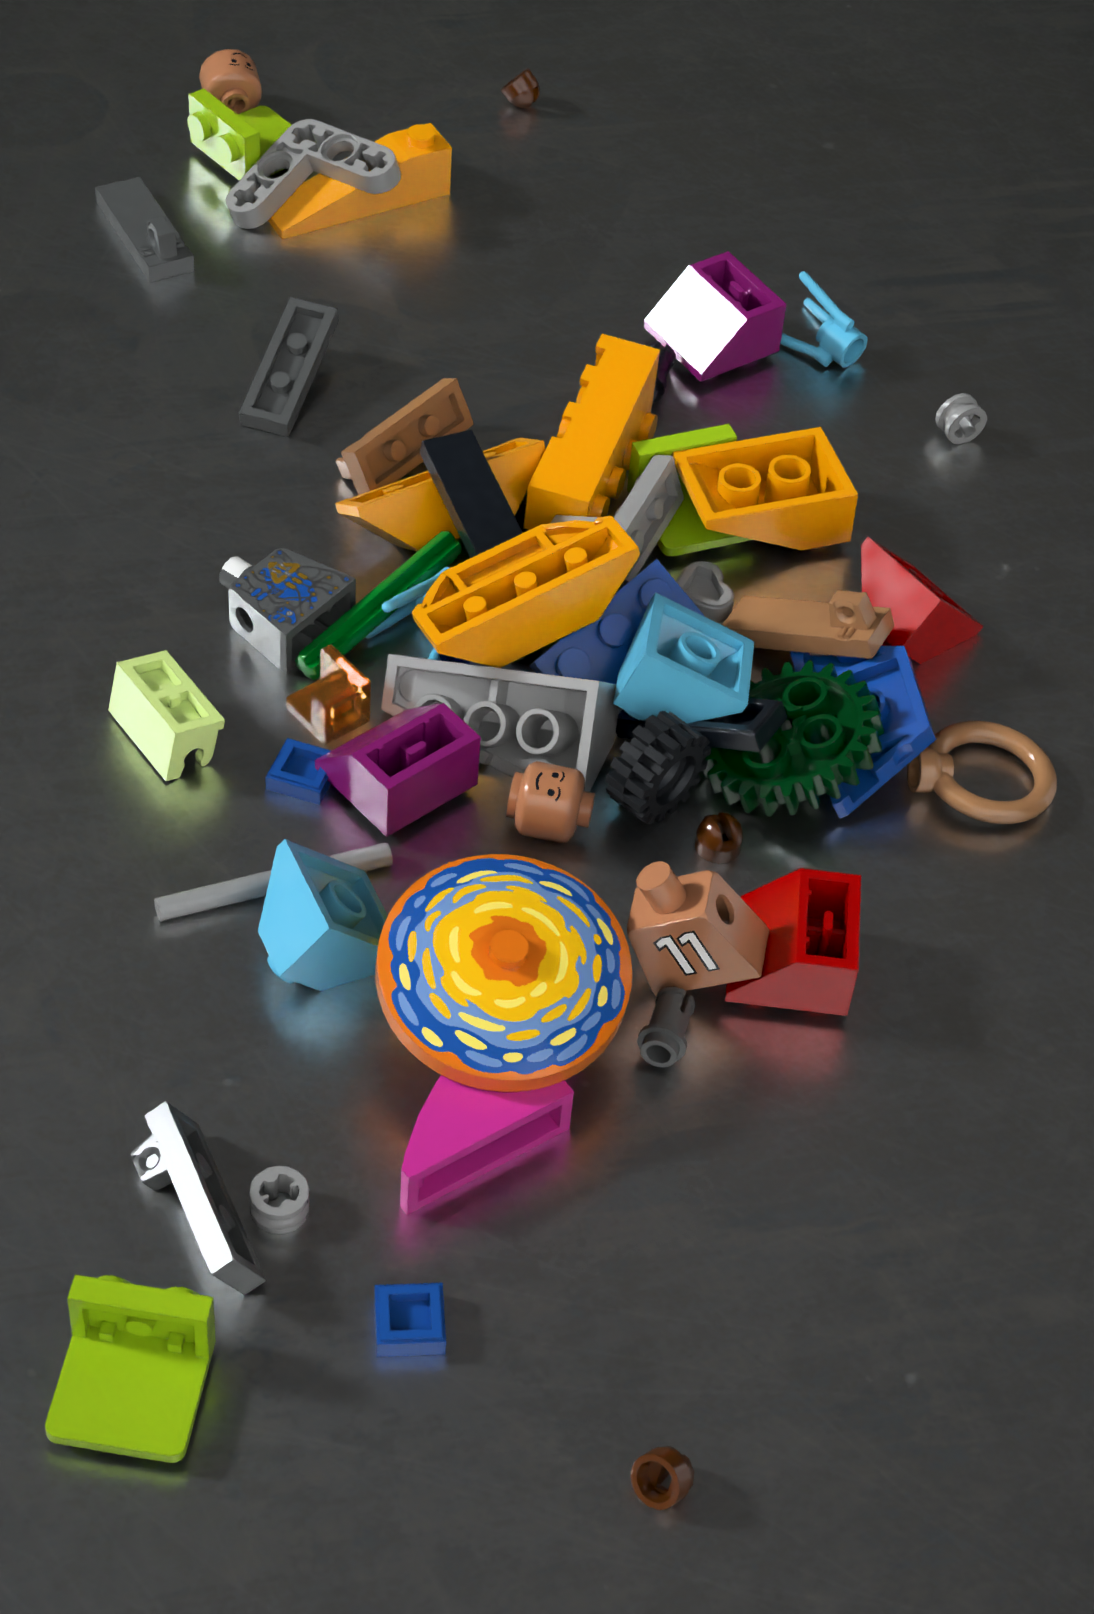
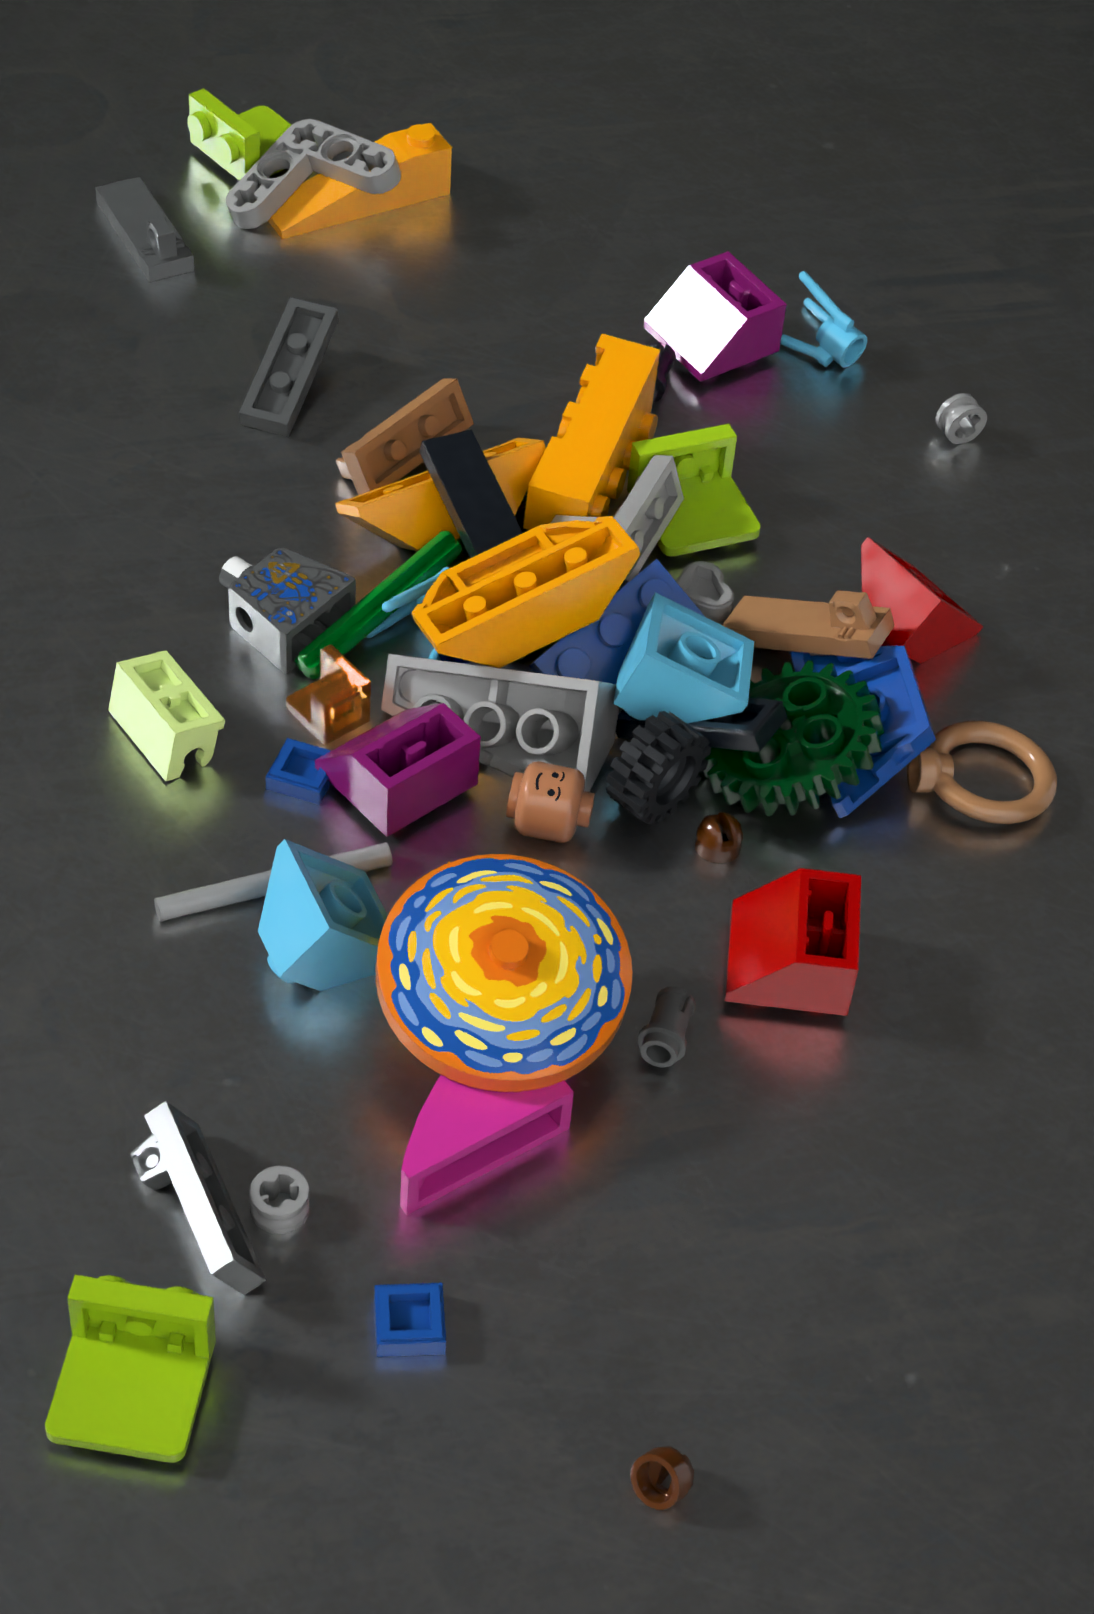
nougat head [199,49,262,114] -> none
reddish brown hinge [501,68,540,109] -> none
nougat torso [627,861,769,996] -> none
light orange slope [672,427,858,551] -> none

